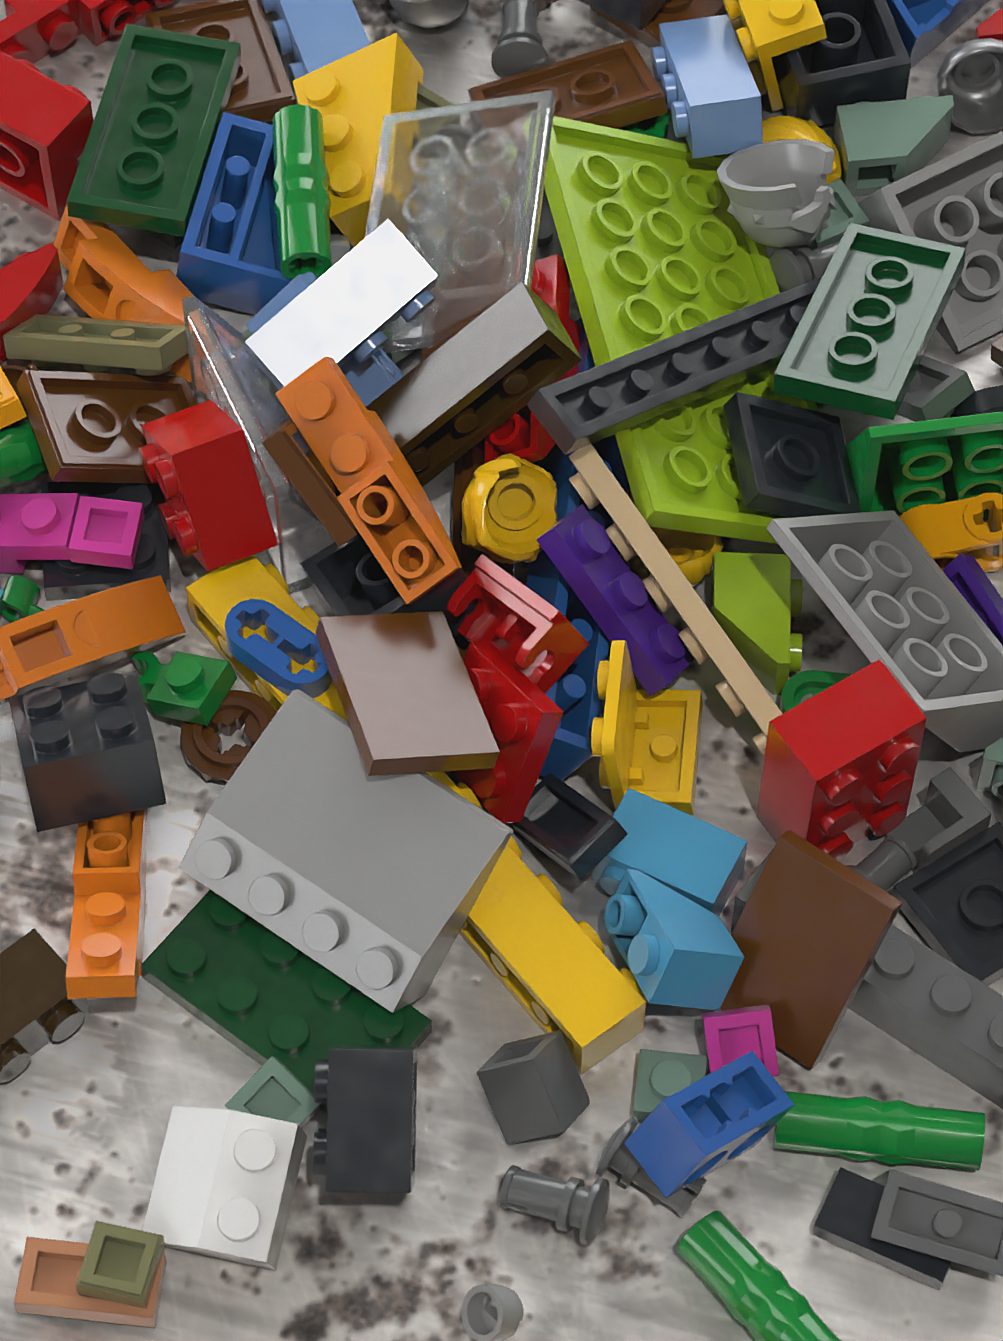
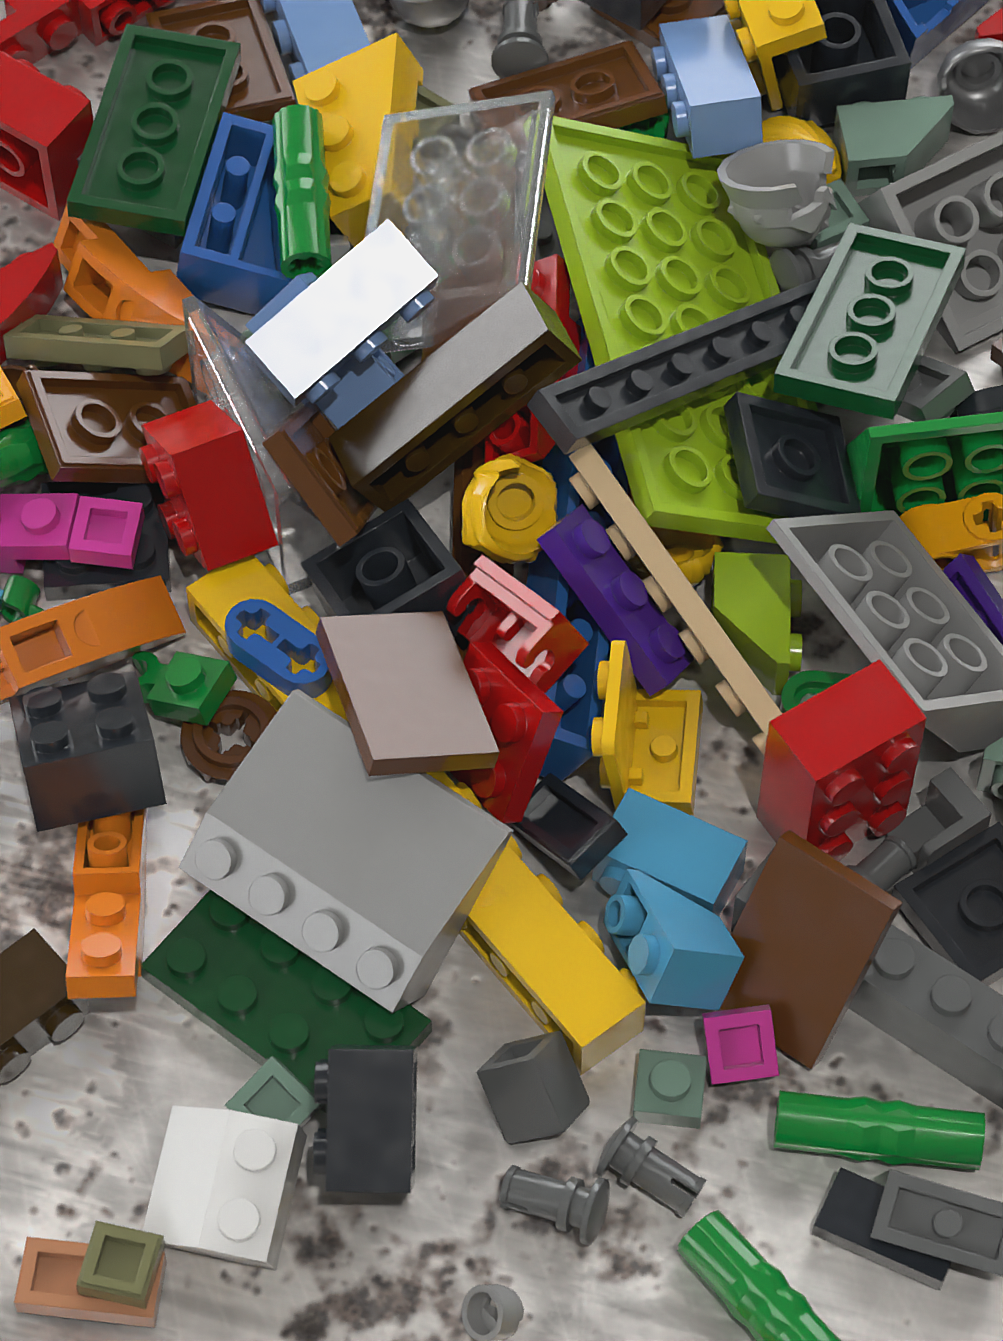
orange slope [275,356,462,605] -> none
blue brick [624,1050,795,1198] -> none

